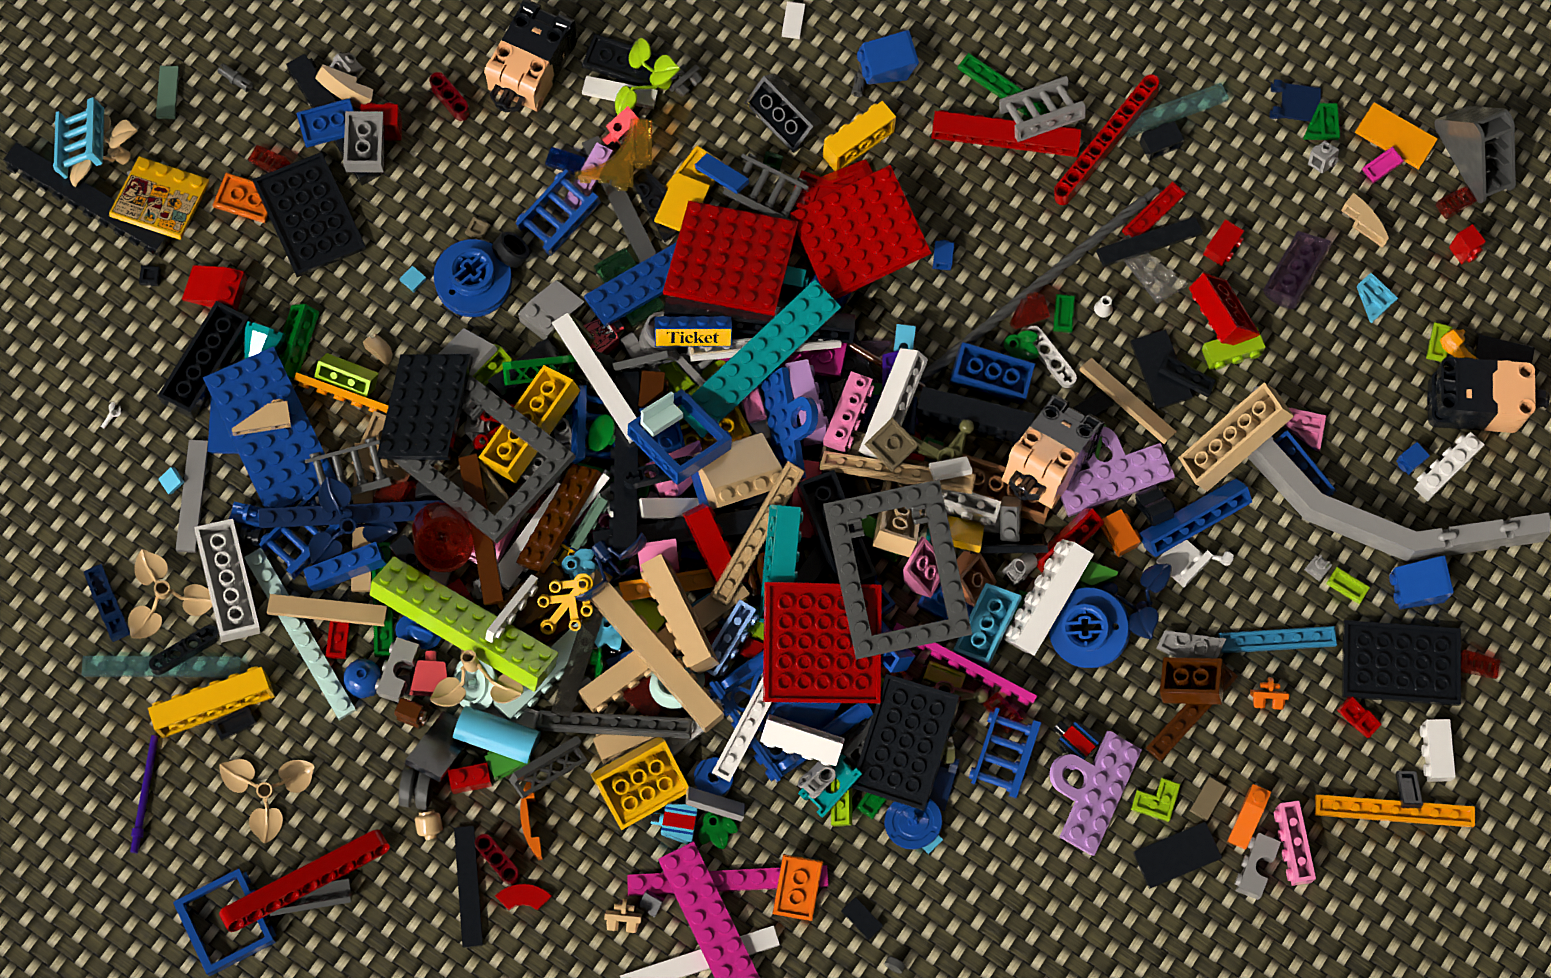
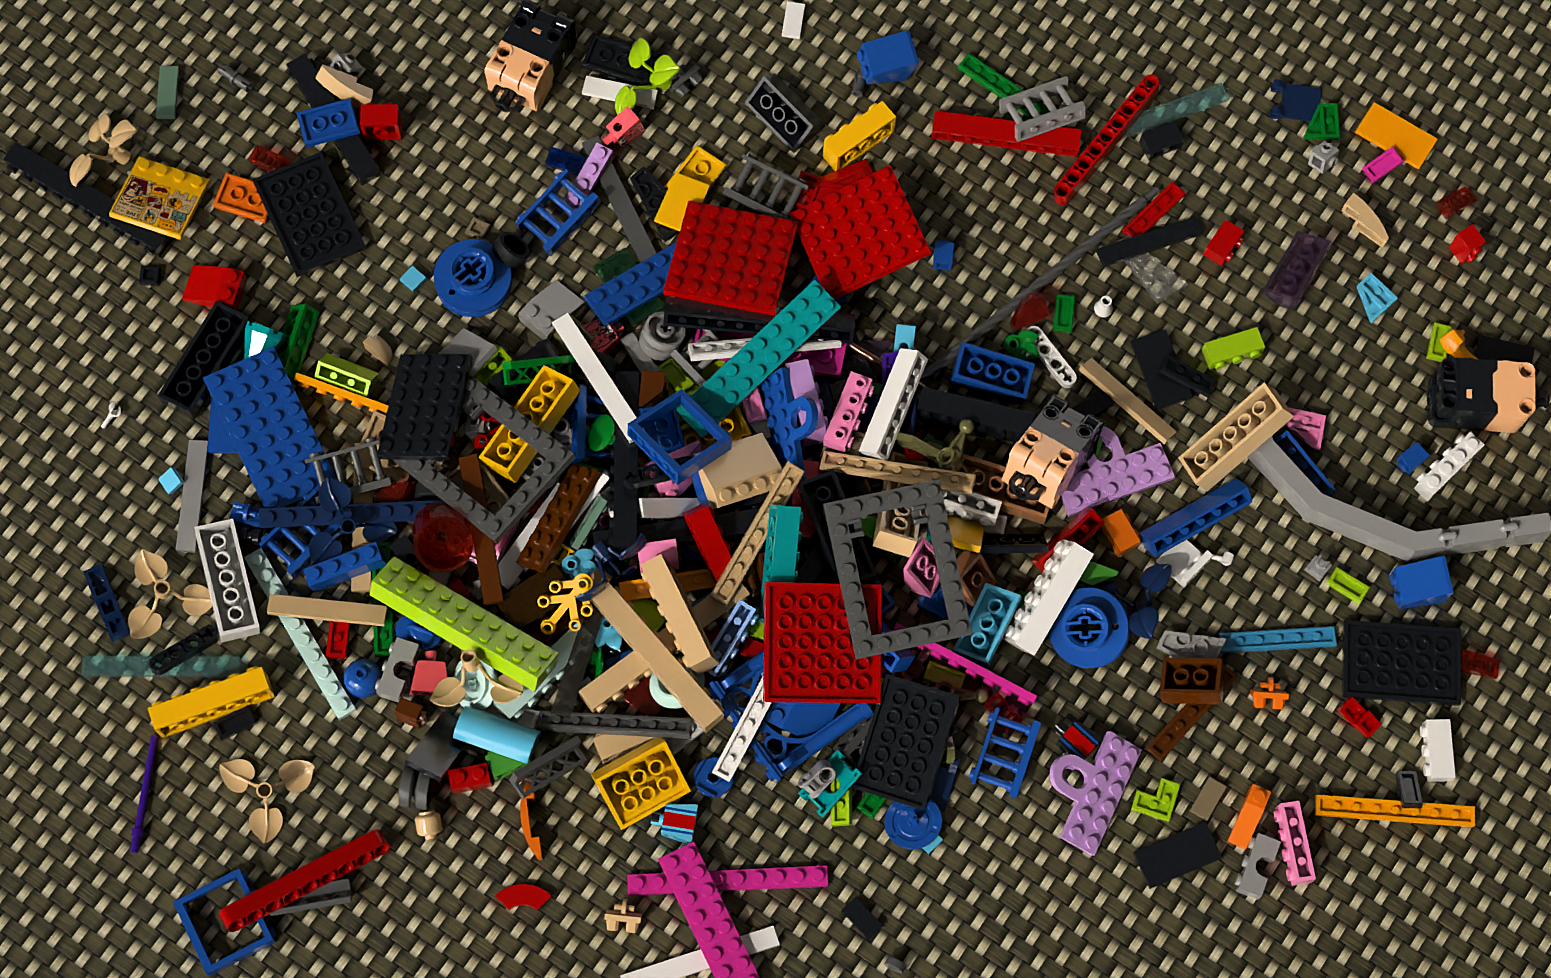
medium azure fence [53,97,104,179] -> none
tan slope [232,399,291,436] -> none
light grey slope [343,111,384,172] -> none
dark red beam [429,72,470,121] -> none
black tile [454,826,483,948] -> none
dark red beam [475,834,520,885] -> none
white plate [486,574,538,643] -> none
clear yellow arch [575,119,652,191] -> none
dark grey tile [613,350,679,371] -> none
black tile [637,890,664,918] -> none
light aqua panel [641,391,683,437] -> none
brick [655,316,732,347] -> none
light grey tile [686,787,744,822] -> none
blue tile [695,153,749,194] -> none
green plate [698,812,738,849] -> none
white brick [760,714,845,766] -> none
dark green slope [761,150,784,172] -> none
orange tile [773,854,823,921] -> none
teal brick [782,266,809,293] -> none
dark tan tile [864,417,920,472] -> none
white tile [929,456,972,480] -> none
dark grey brick [1000,496,1022,542] -> none
light grey piece [1002,553,1037,587] -> none
black brick [1135,485,1175,526] -> none
red slope [1189,273,1260,346] -> none
dark grey brick [1435,106,1516,203] -> none

